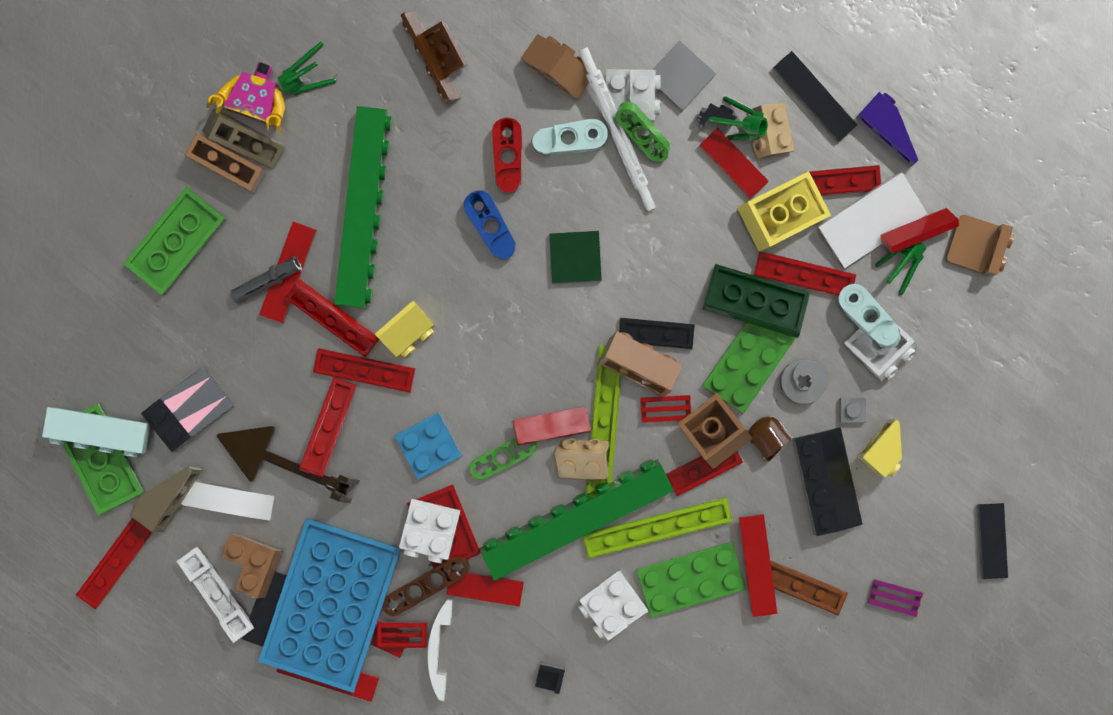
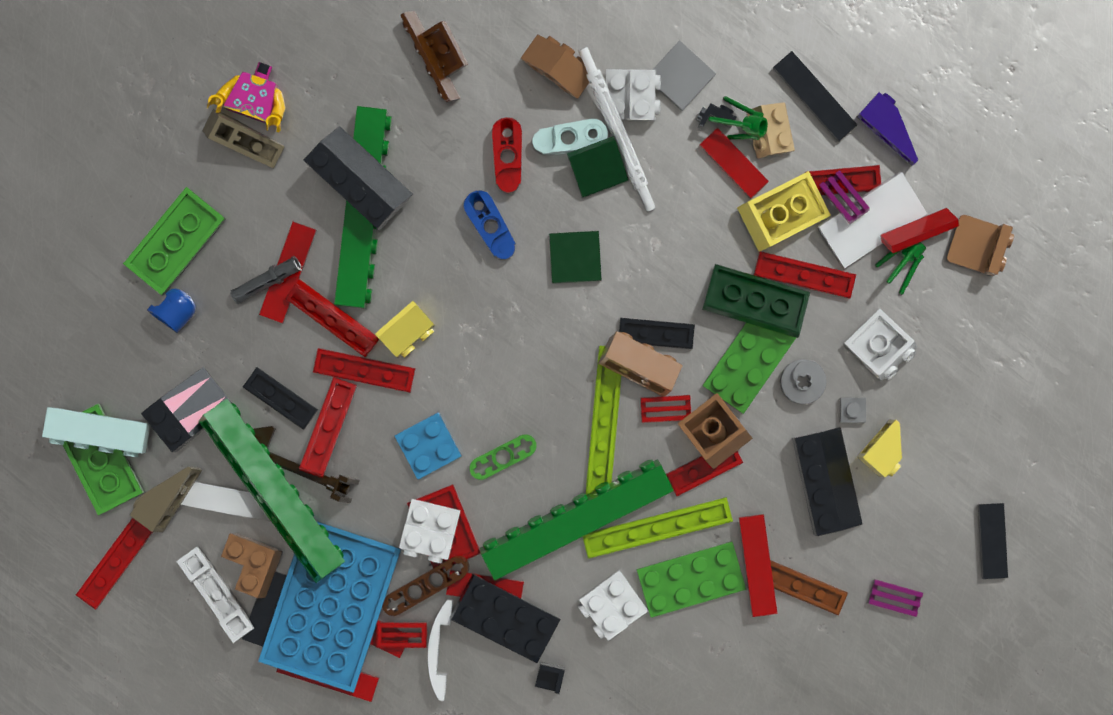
medium nougat brick [184,133,265,193] -> none
green plant [277,42,337,96] -> none
tile [512,407,591,446] -> none
tan bracket [555,438,609,479] -> none
bright green beam [616,102,670,162] -> none
reddish brown helmet [748,415,793,463] -> none
light aqua piece [839,284,900,348] -> none
none -> blue helmet [147,288,196,333]
none -> green brick [199,399,345,583]
none -> black tile [243,367,319,430]
none -> black slope [303,126,413,231]
none -> black plate [449,574,561,663]
none -> dark green tile [567,136,629,198]
none -> magenta tile [819,170,870,225]

